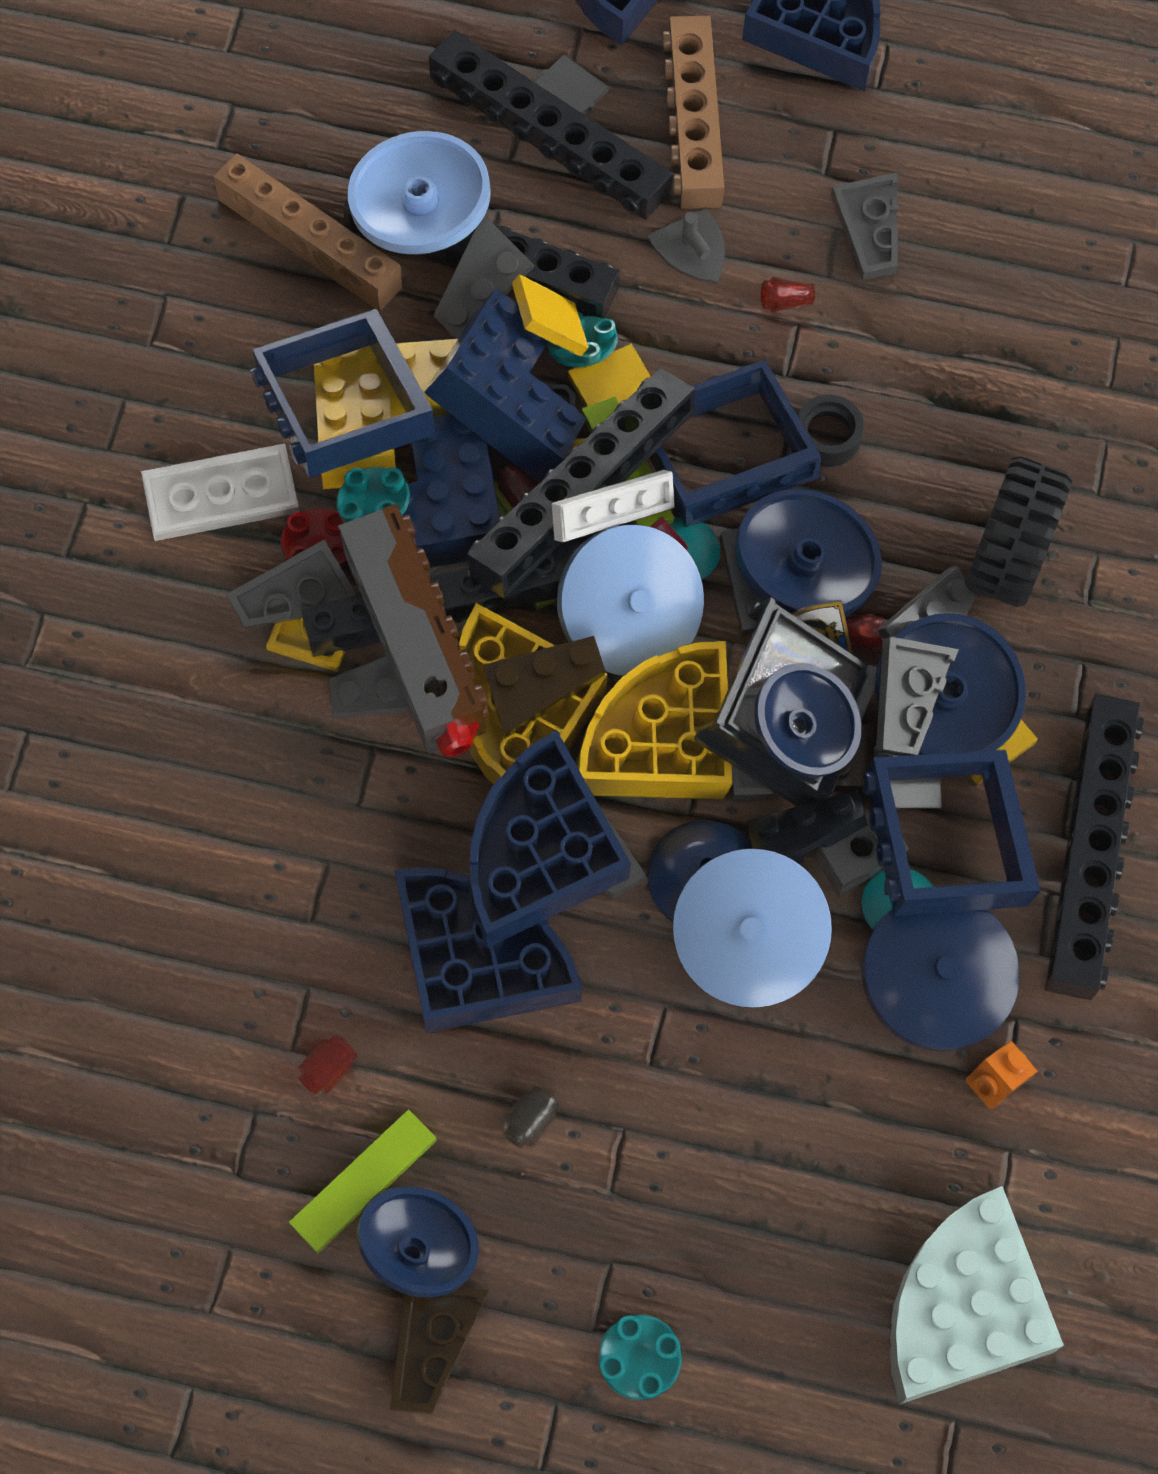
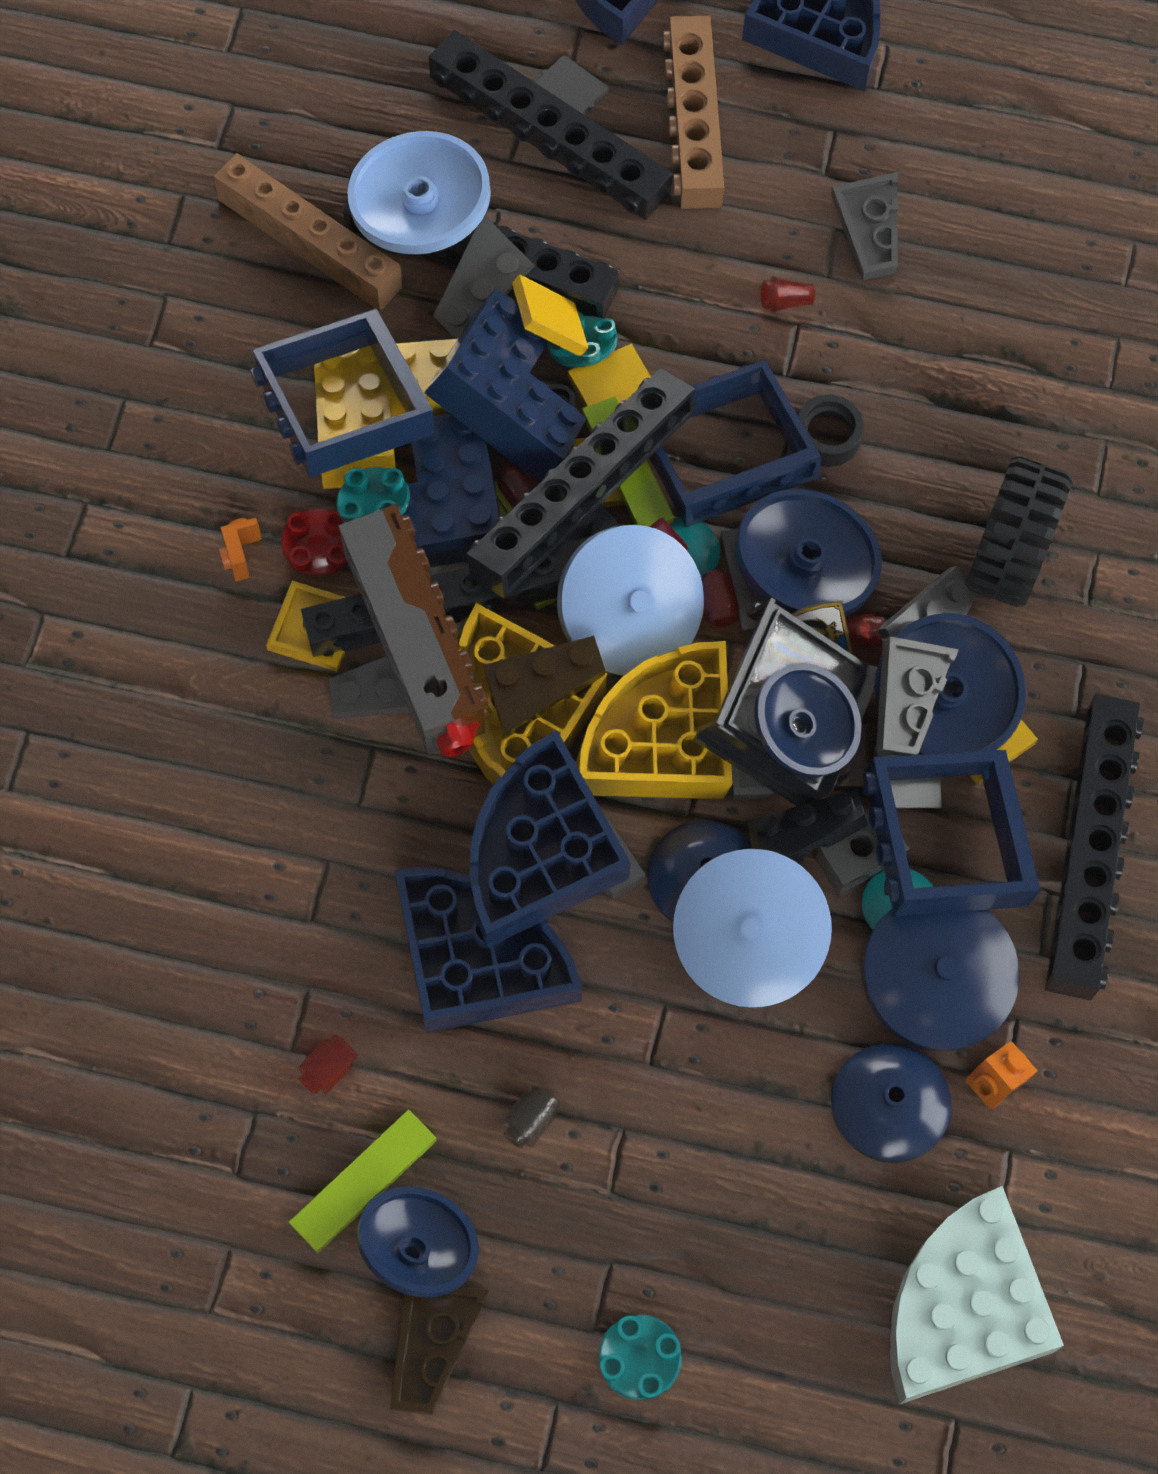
white tile [141,443,300,541] -> none
dark grey wing [226,540,357,629] -> none
white tile [552,470,675,542] -> none
dark grey shield [647,207,725,284] -> none
none -> orange bracket [219,518,262,581]
none -> clear red brick [701,570,740,628]
none -> dark blue dish [831,1043,952,1163]

